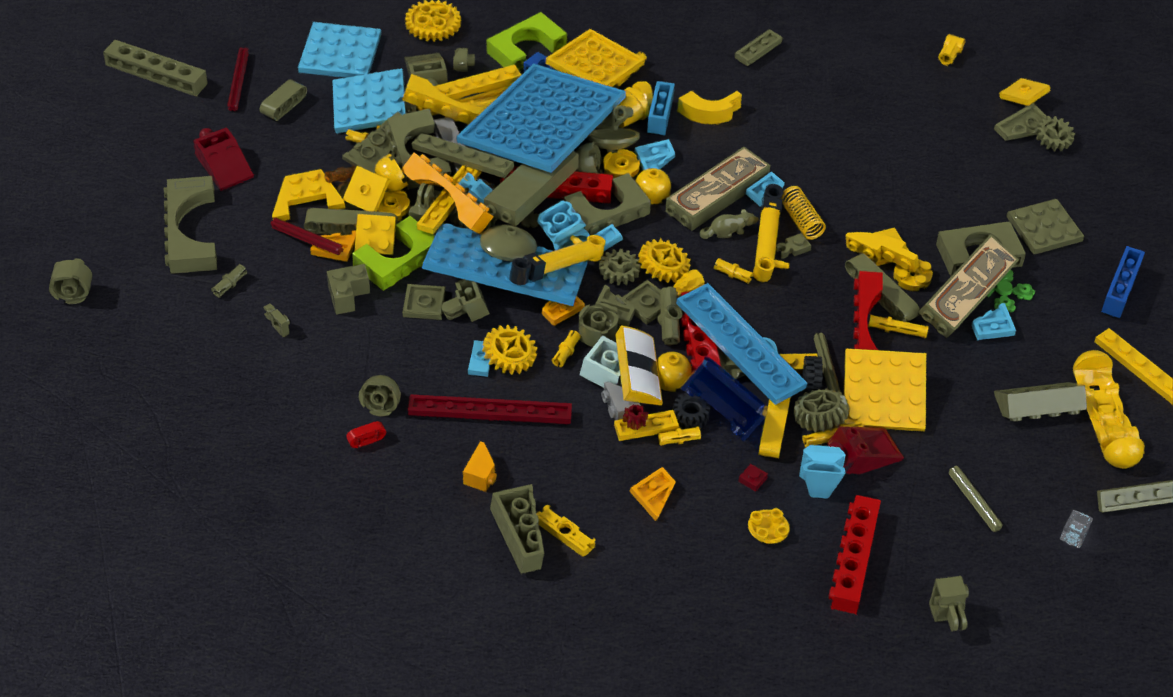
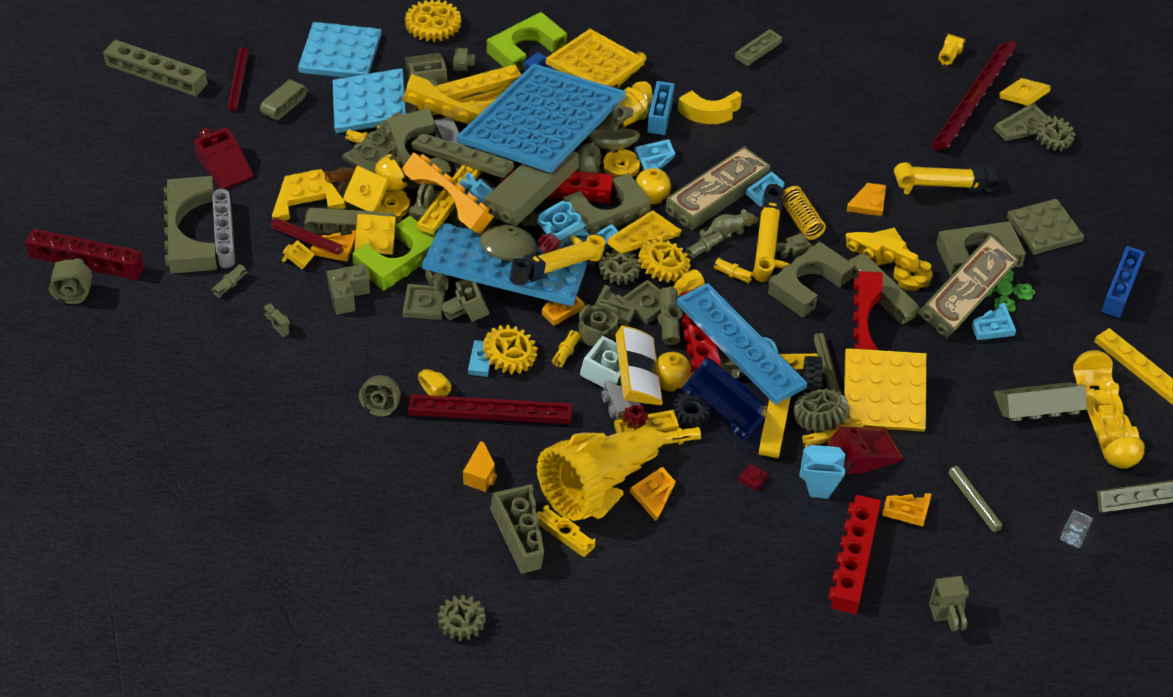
red beam [346,421,386,448] -> none
yellow dish [748,508,790,544] -> none
yellow pin [868,315,928,338] -> none
none -> dark red brick [25,229,144,280]
none -> light grey beam [212,189,235,268]
none -> yellow bracket [281,240,315,270]
none -> yellow rock [418,369,451,396]
none -> olive plate [426,270,448,291]
none -> olive gear [438,595,486,641]
none -> yellow cone [537,425,665,521]
none -> dark red gear [538,233,561,253]
none -> yellow wing [607,210,682,254]
none -> olive pin [686,231,723,259]
none -> olive arch [768,242,855,318]
none -> light orange wing [847,183,886,216]
none -> light orange wing [882,493,932,526]
none -> yellow piece [894,162,1001,195]
none -> dark red plate [930,40,1017,151]

